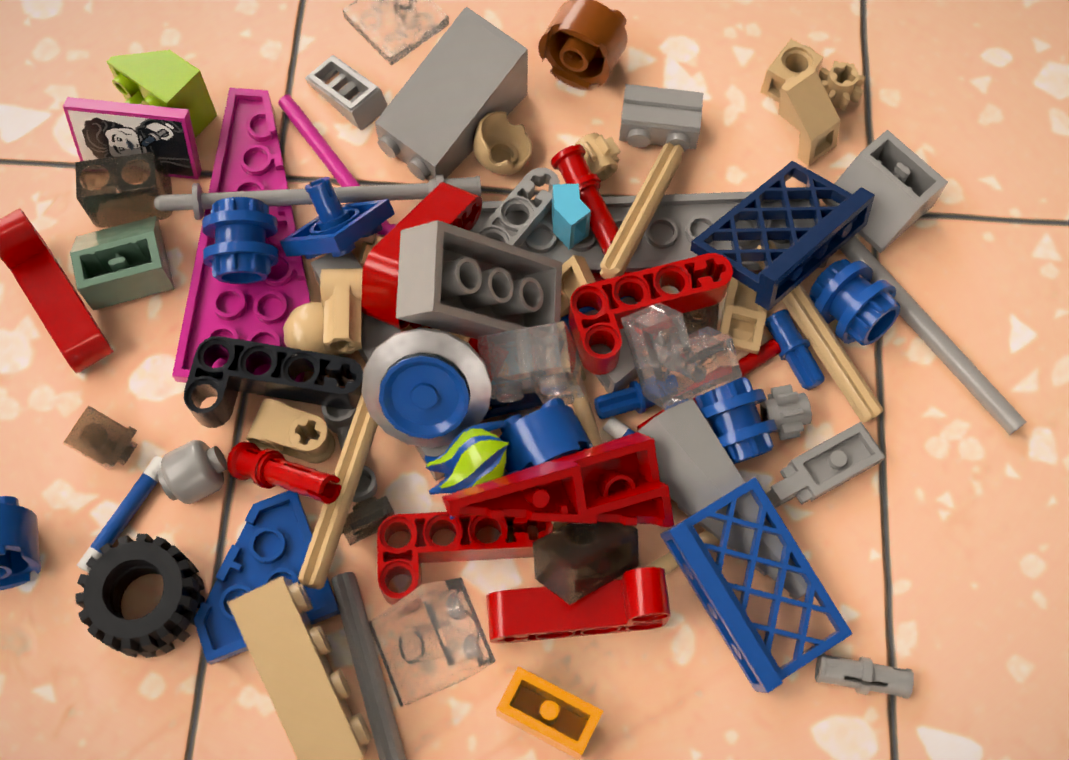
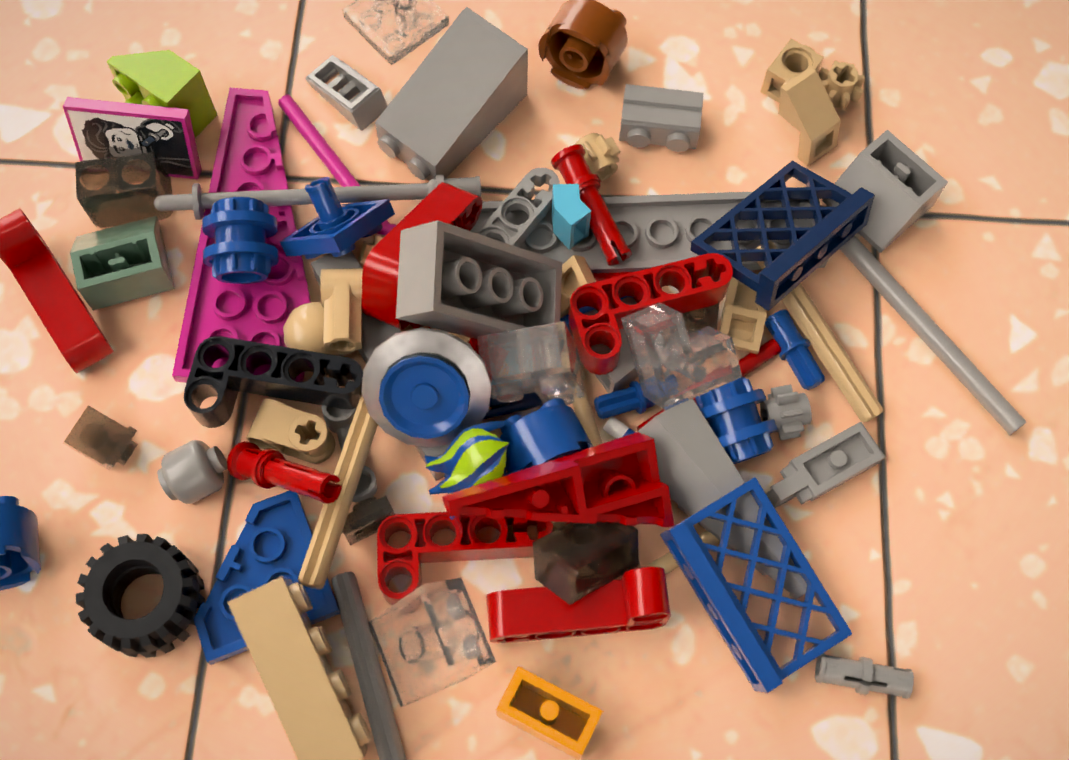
blue bar [76,455,162,573] -> none
tan hair [473,111,532,176] -> none
tan axle [600,142,684,279] -> none
blue piece [809,259,900,346] -> none

